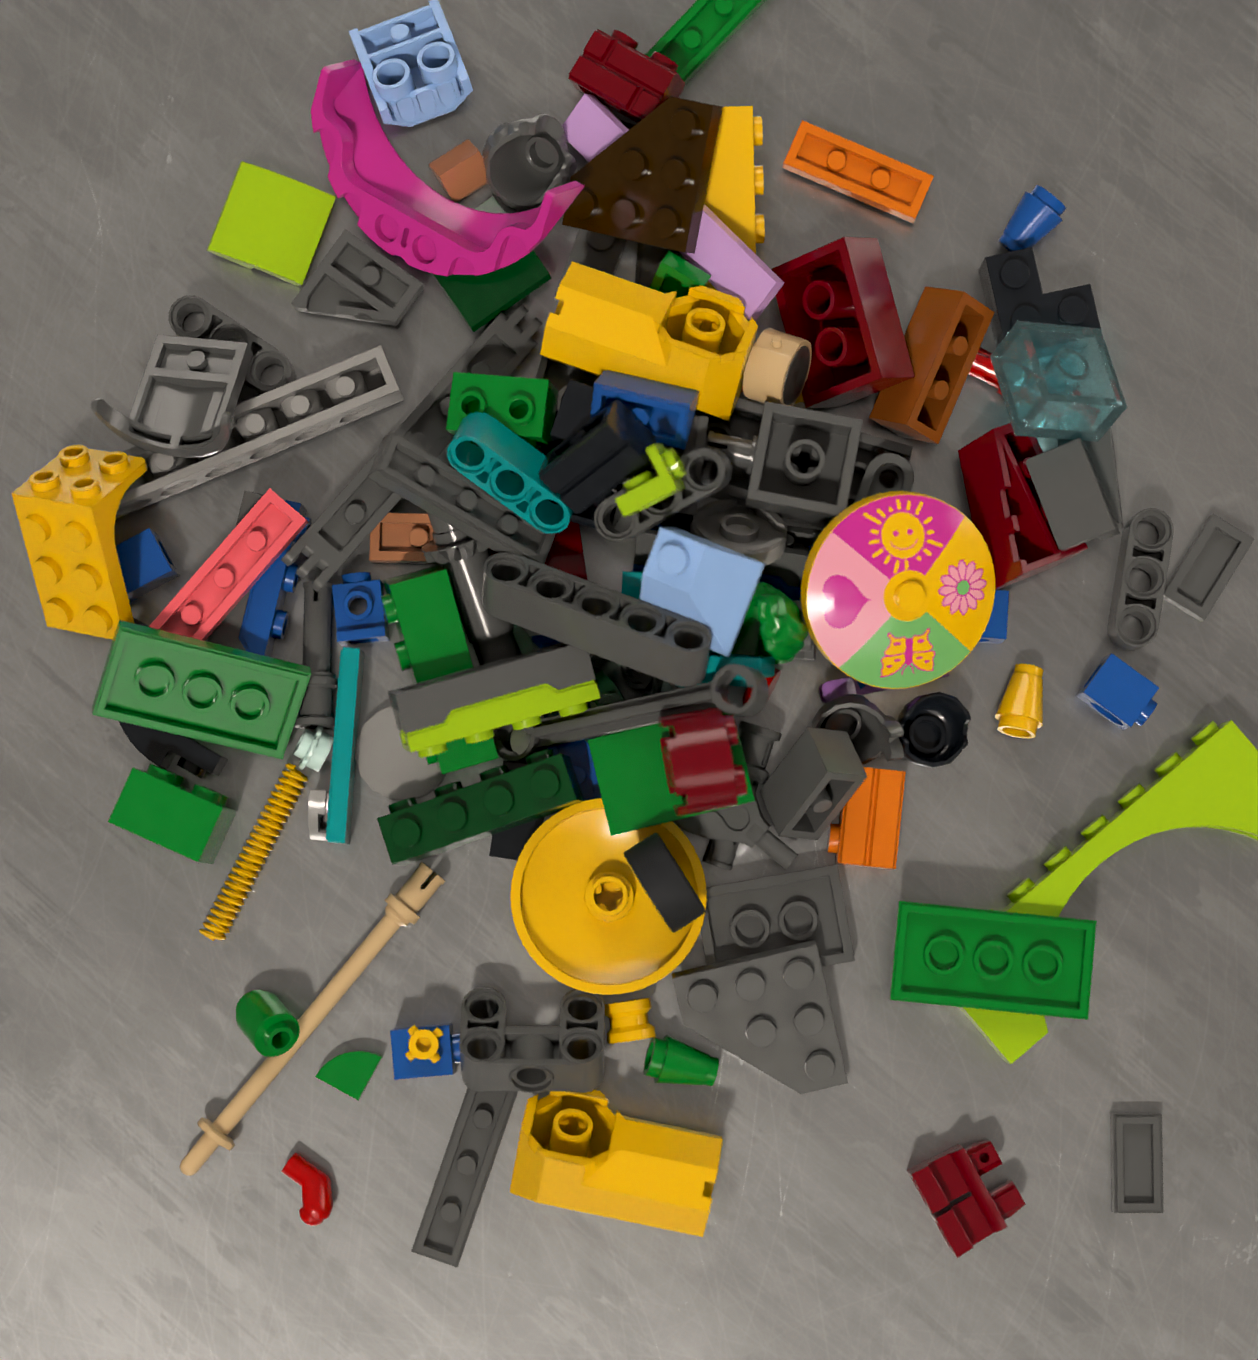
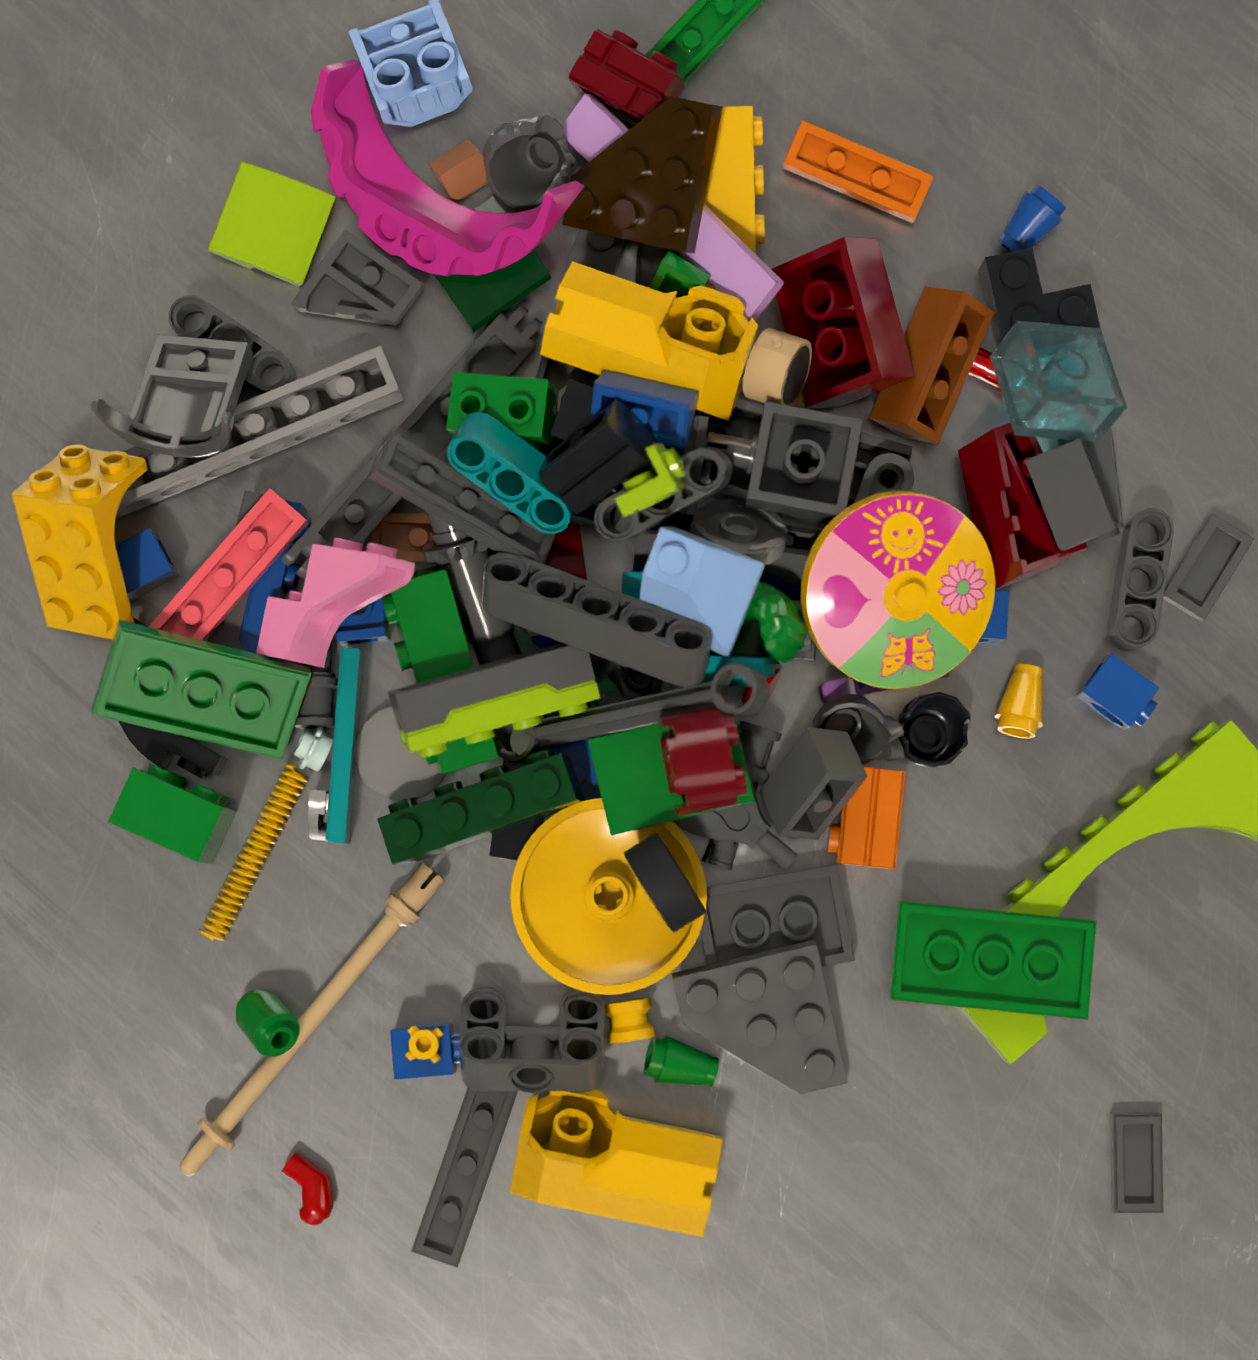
green tile [316,1051,383,1100] -> none
dark red hips [907,1139,1025,1258] -> none
none -> bright pink arch [256,538,415,668]

